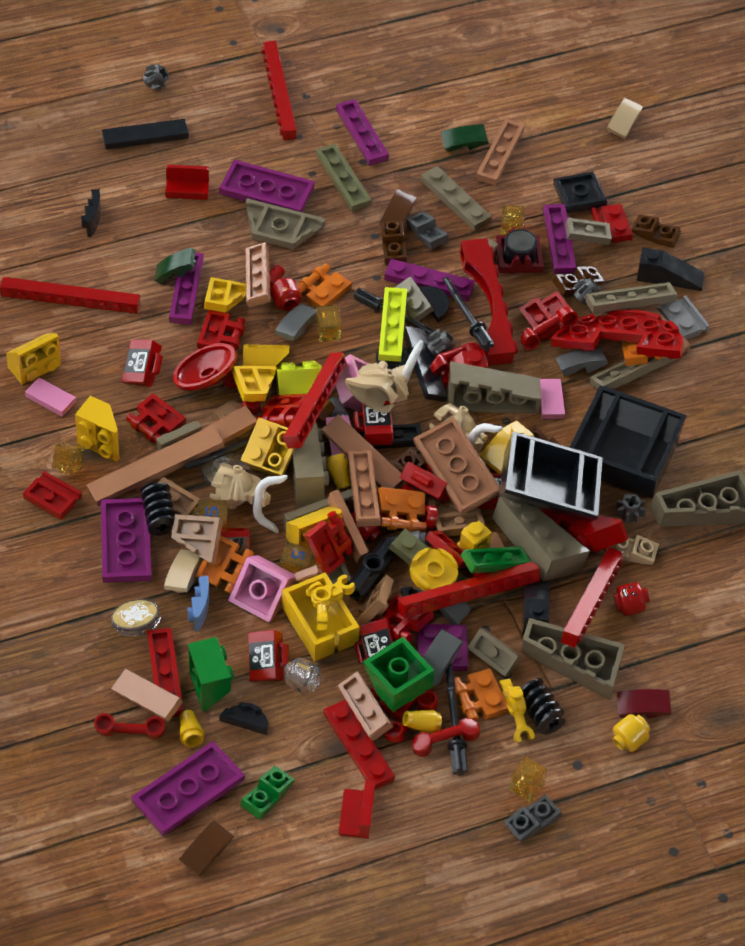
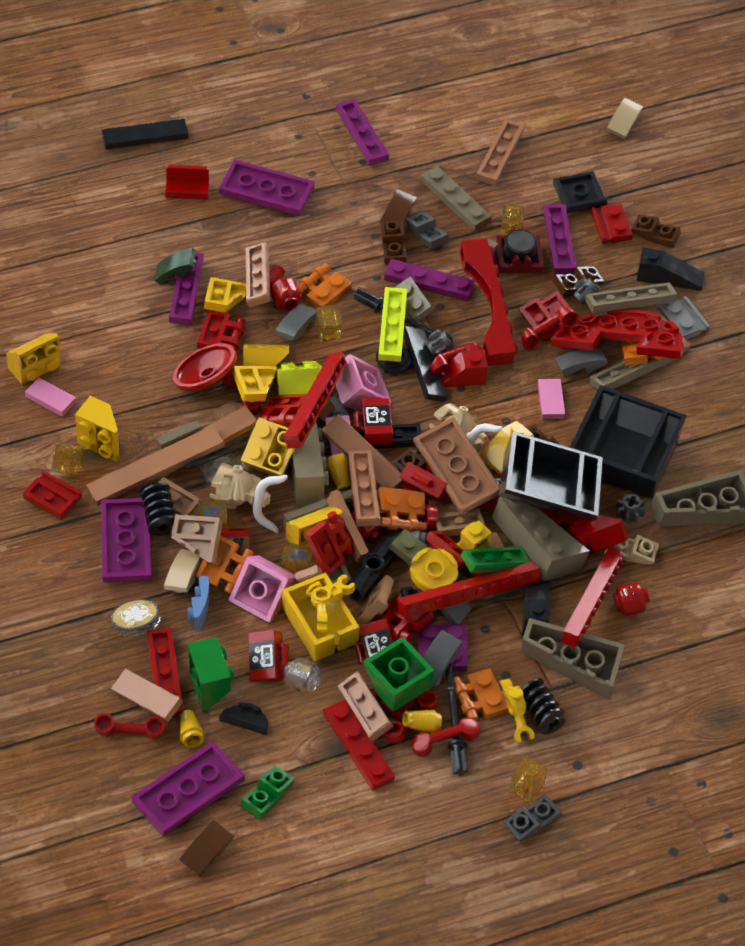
red piece [0,277,140,314] -> none
black slope [81,189,101,237] -> none
red piece [122,339,163,387] -> none
red plate [126,393,186,443] -> none
dark grey gear [143,64,169,90] -> none
dark tan wing [246,198,326,250] -> none
red piece [261,40,297,141] -> none
olive plate [316,144,372,212] -> none
red panel [338,780,375,839] -> none
tan helmet [345,340,423,413] -> none
black tile [418,286,450,323] -> none
dark green slope [441,124,489,153] -> none
black piece [442,277,494,351] -> none
dark tan wedge [447,361,541,414] -> none
dark tan plate [467,628,522,677] -> none
dark tan plate [565,218,612,245] -> none
yellow head [612,714,651,752] -> none
dark red slope [617,689,672,718] -> none

